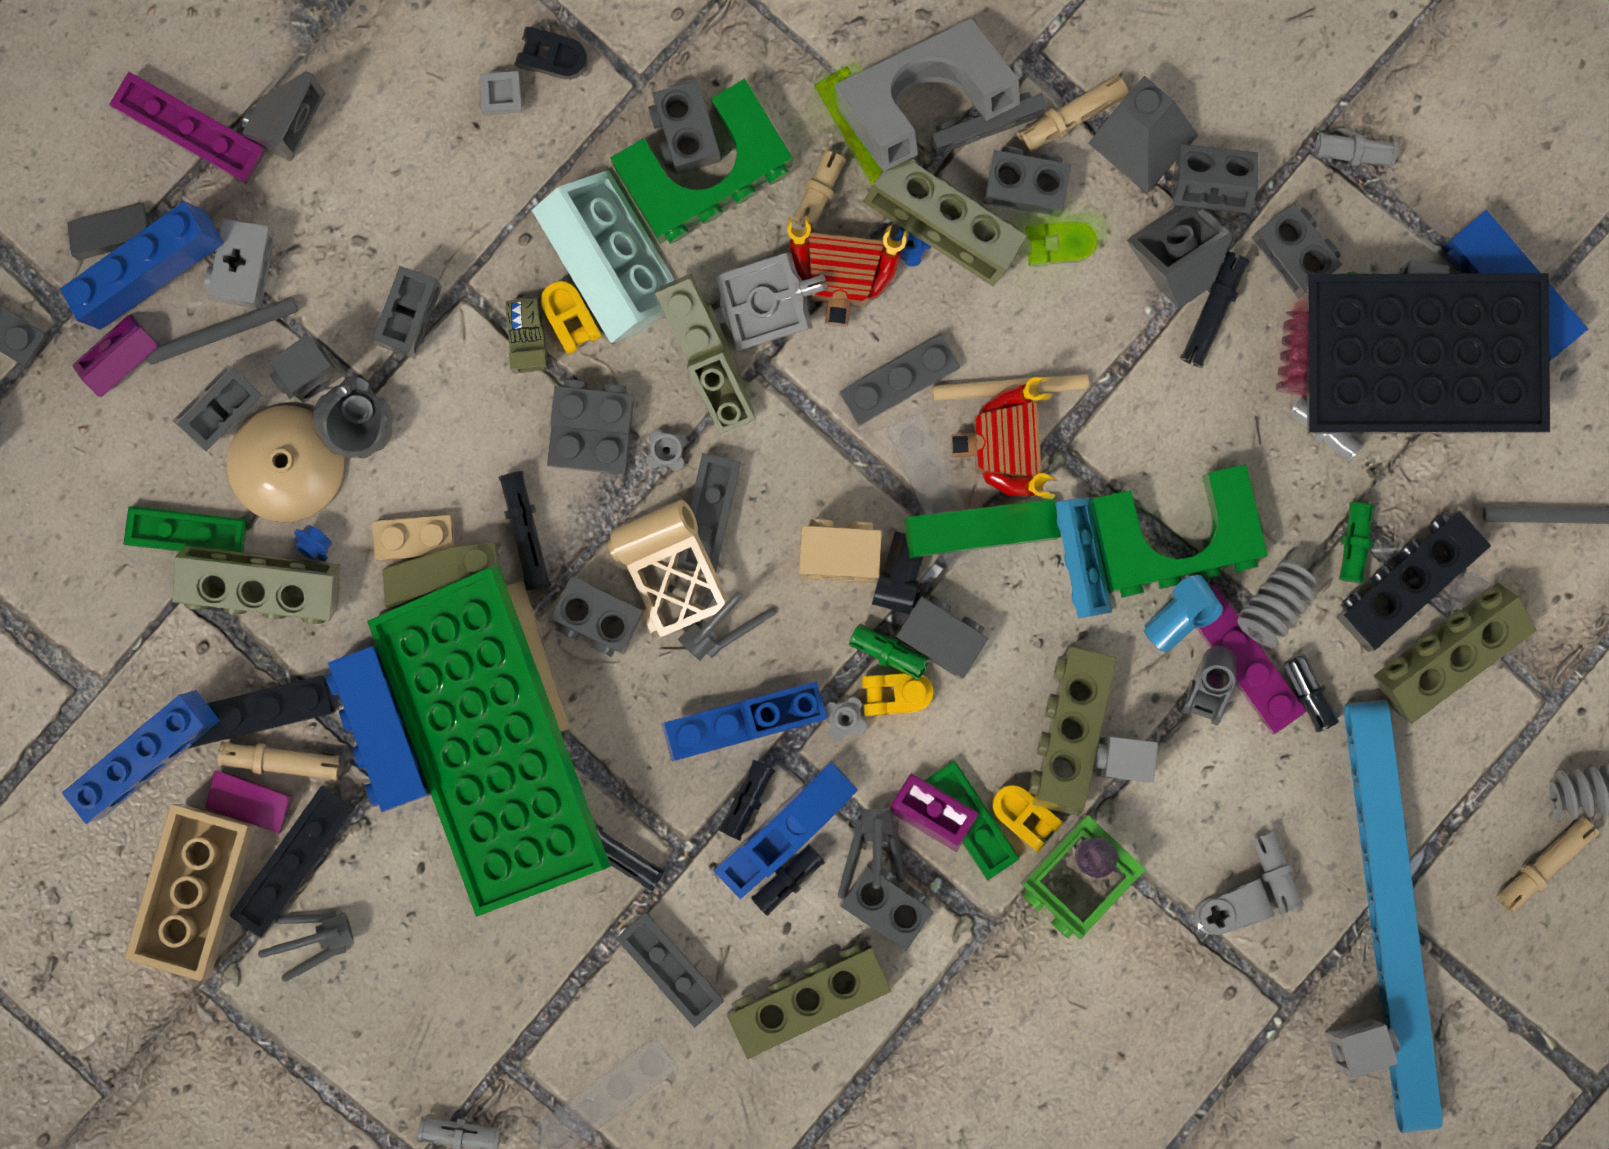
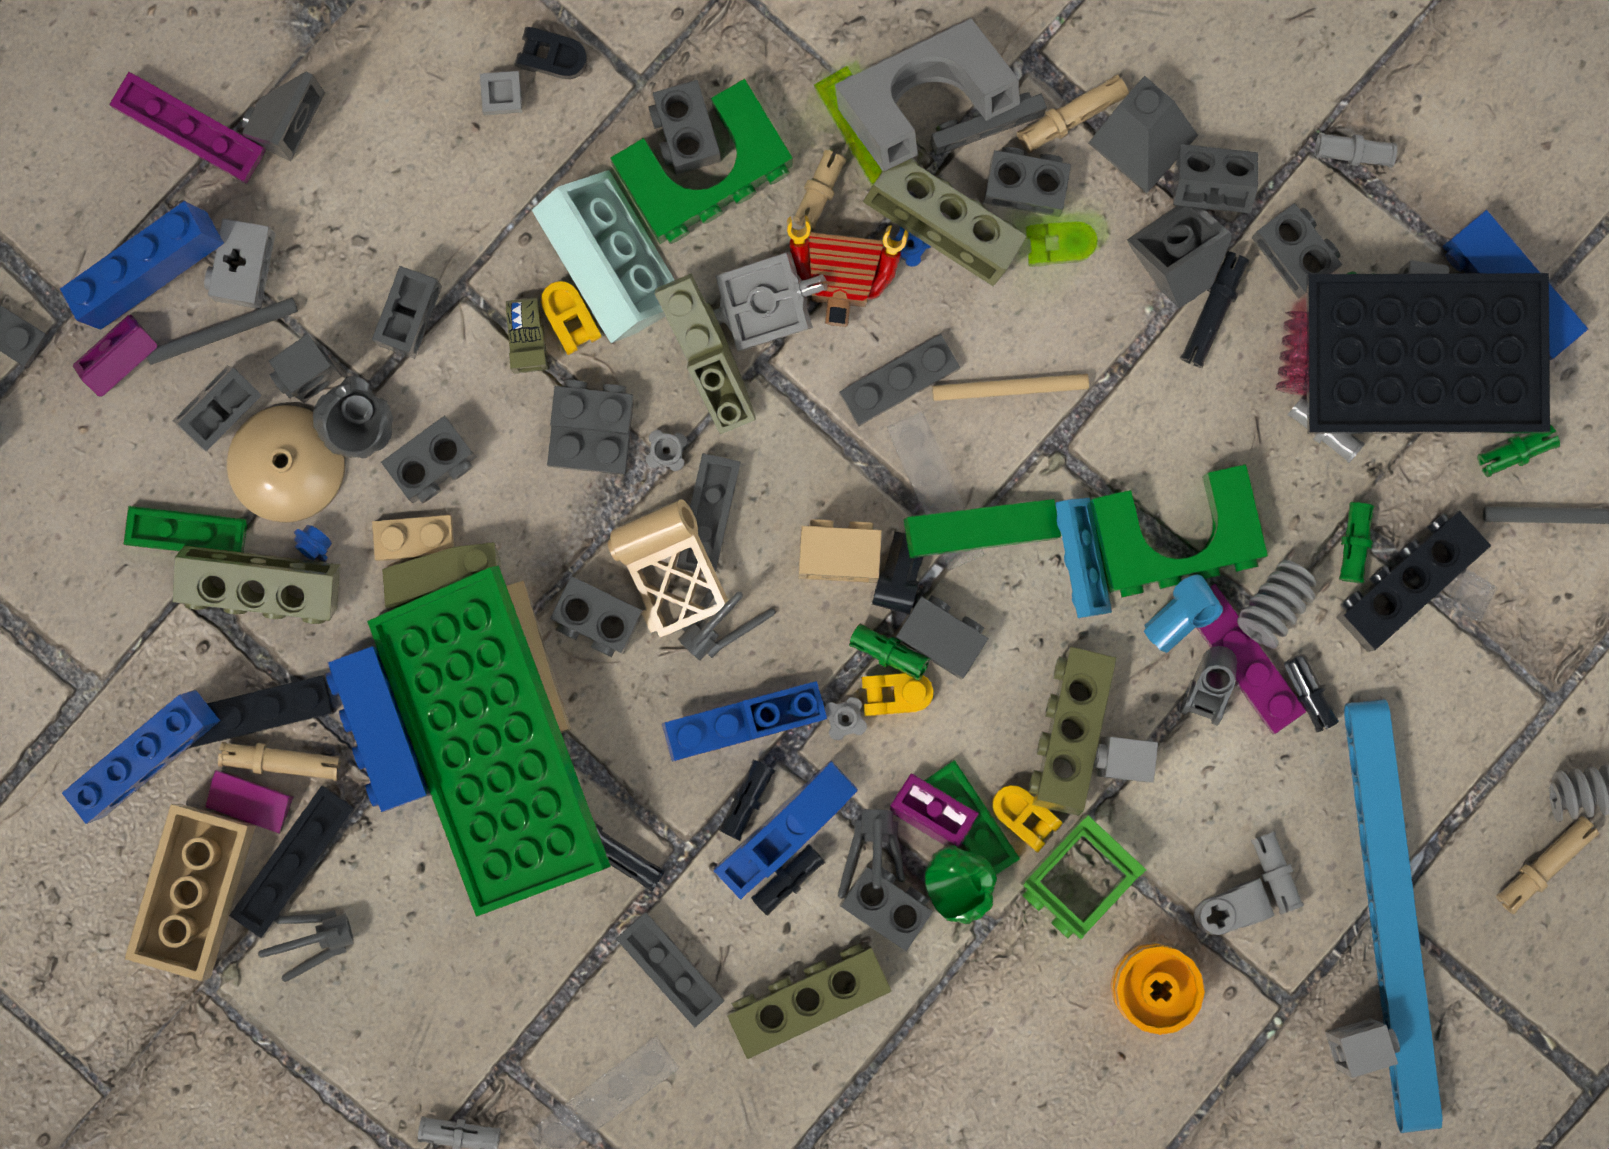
dark grey slope [67,203,149,260] -> none
black pin [498,471,551,591] -> none
torso [951,377,1057,499] -> none
clear purple wheel [1075,837,1118,878] -> none
olive brick [1373,583,1537,724] -> none
none -> dark grey brick [381,415,476,503]
none -> green hair [925,845,997,925]
none -> light orange wheel [1110,943,1205,1035]
none -> green pin [1477,424,1560,477]

